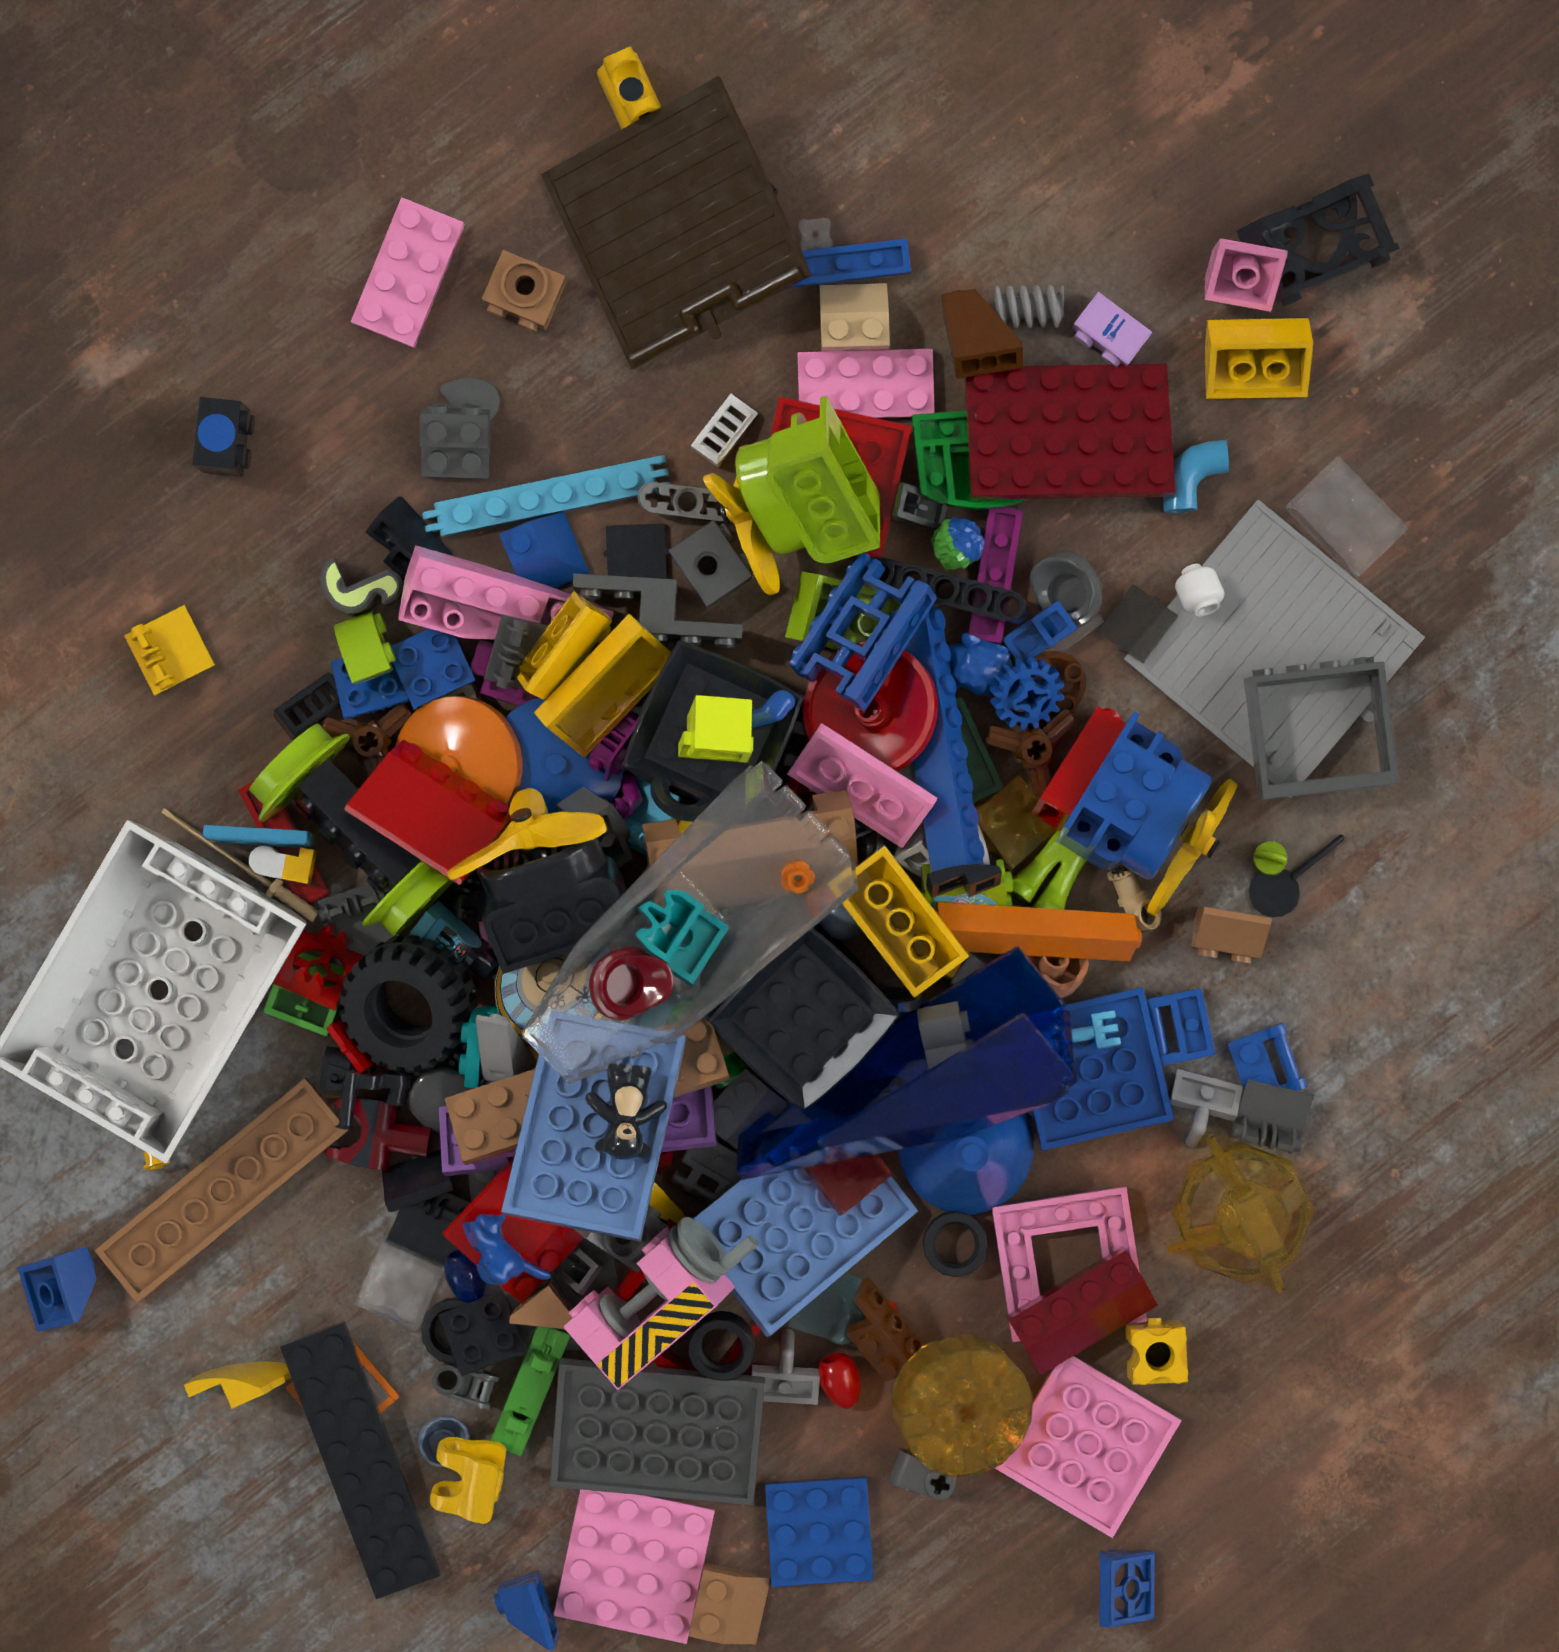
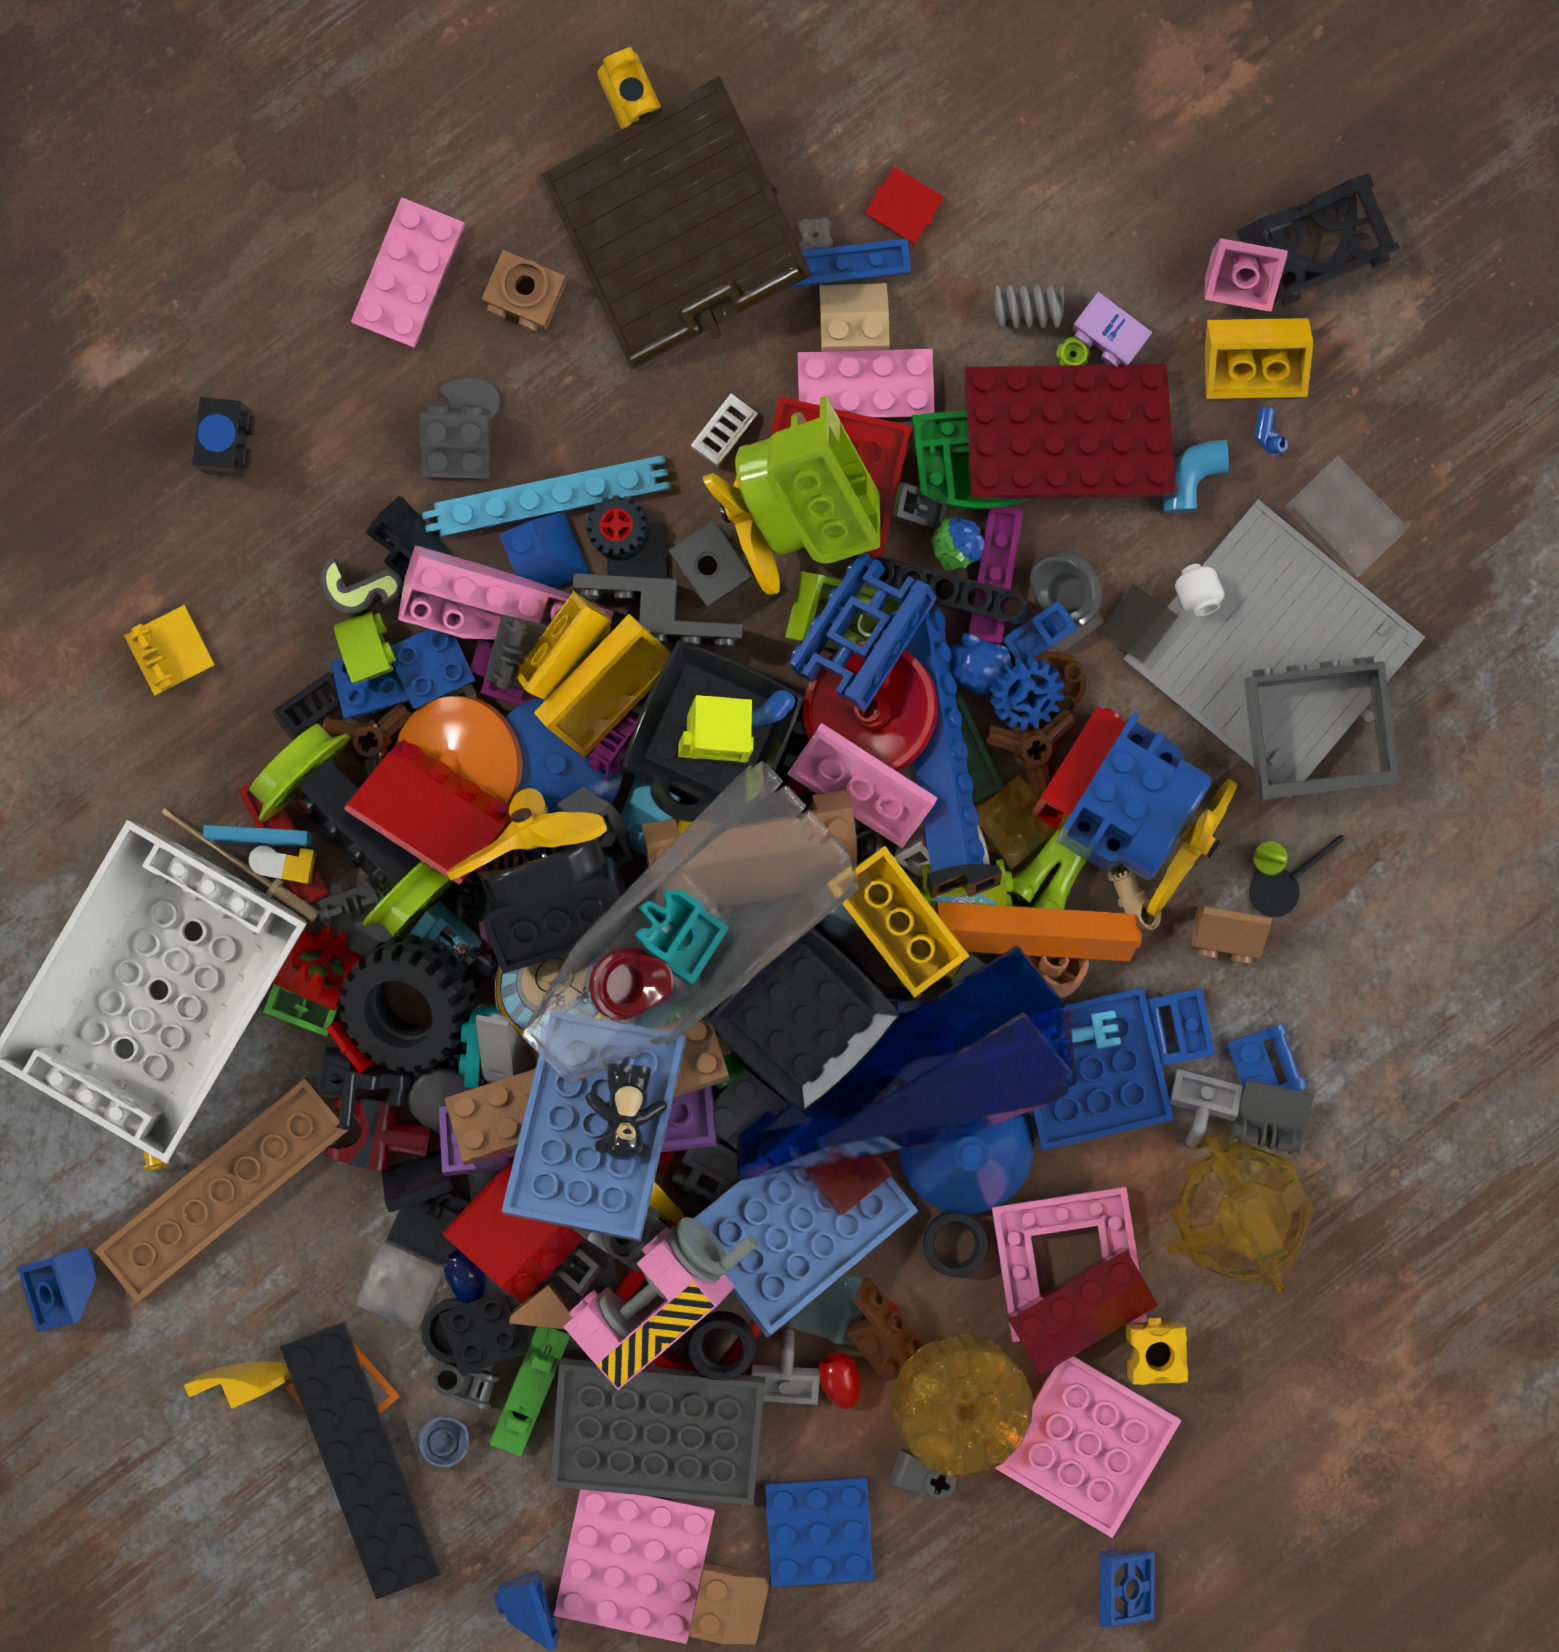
yellow piece [430,1437,506,1524] -> none
blue animal [463,1214,552,1285] -> none
magenta arm [610,775,642,820] -> none
light grey beam [638,482,724,521] -> none
orange plate [781,860,815,894] -> none
dark grey brick [917,1001,977,1078] -> none
reddish brown slope [941,289,1024,379] -> none
none -> black wheel [586,495,649,560]
none -> red piece [865,166,944,245]
none -> lime plate [1056,337,1090,365]
none -> blue arm [1254,407,1288,455]

